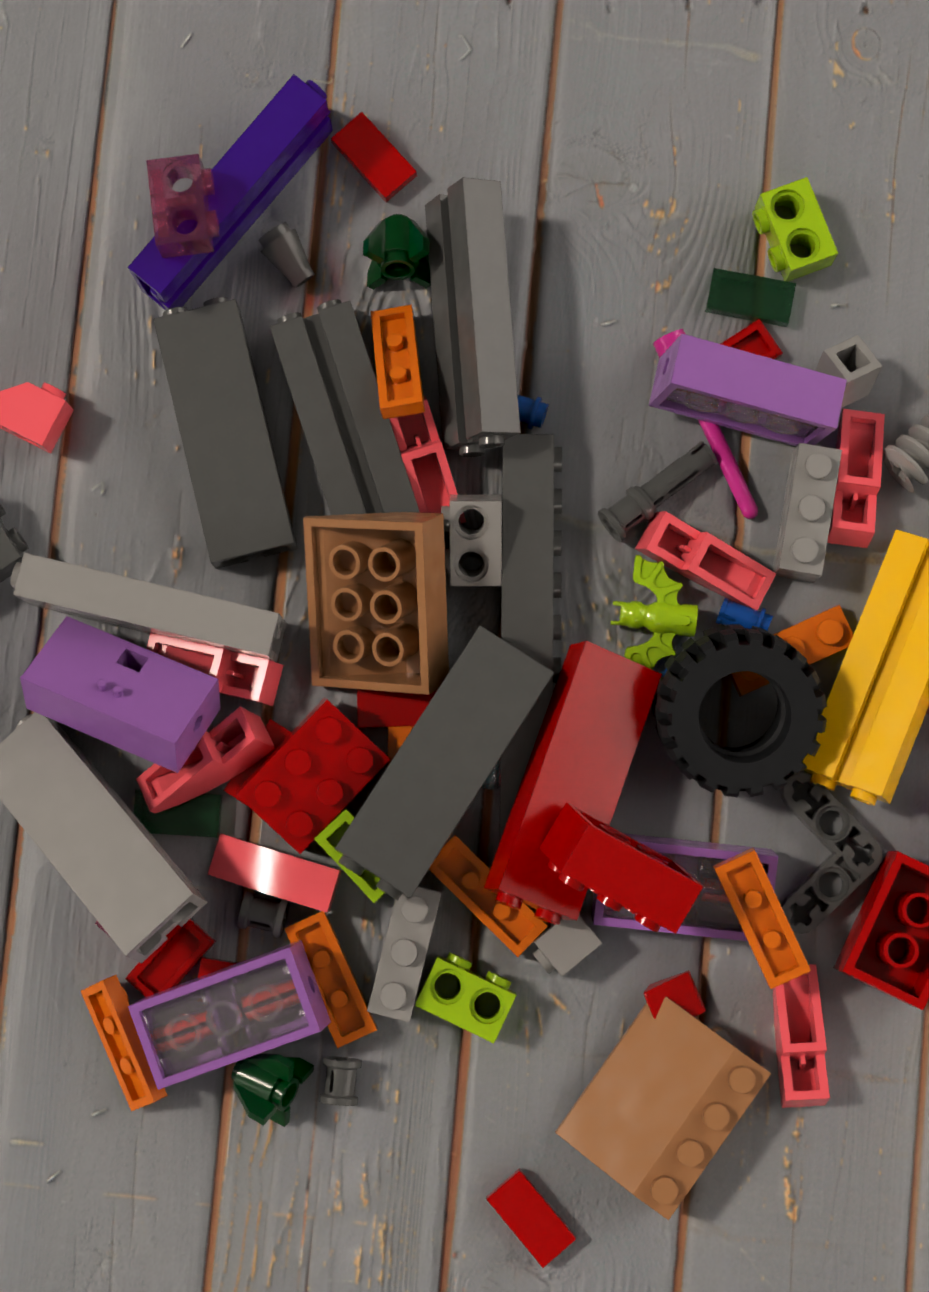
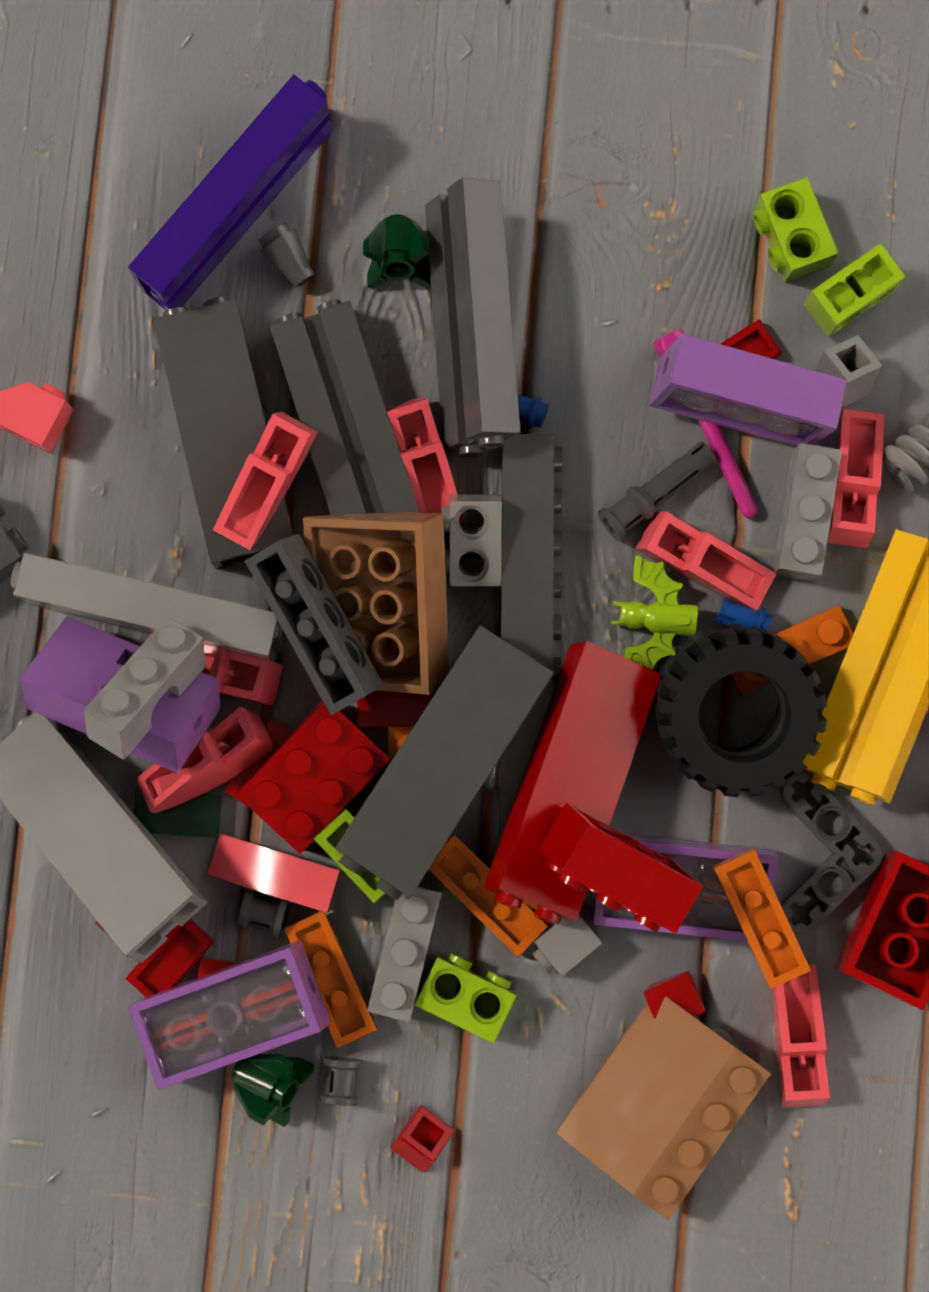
orange plate [81,975,168,1111] -> none
clear pink brick [146,154,220,258] -> none
red tile [331,112,417,203] -> none
orange plate [371,304,425,419] -> none
red tile [486,1168,576,1268] -> none
clear green tile [705,268,796,327] -> none
none -> light grey arch [83,616,206,760]
none -> coral slope [213,412,319,550]
none -> dark grey brick [244,534,384,715]
none -> red slope [390,1105,456,1173]
none -> lime brick [803,243,906,338]

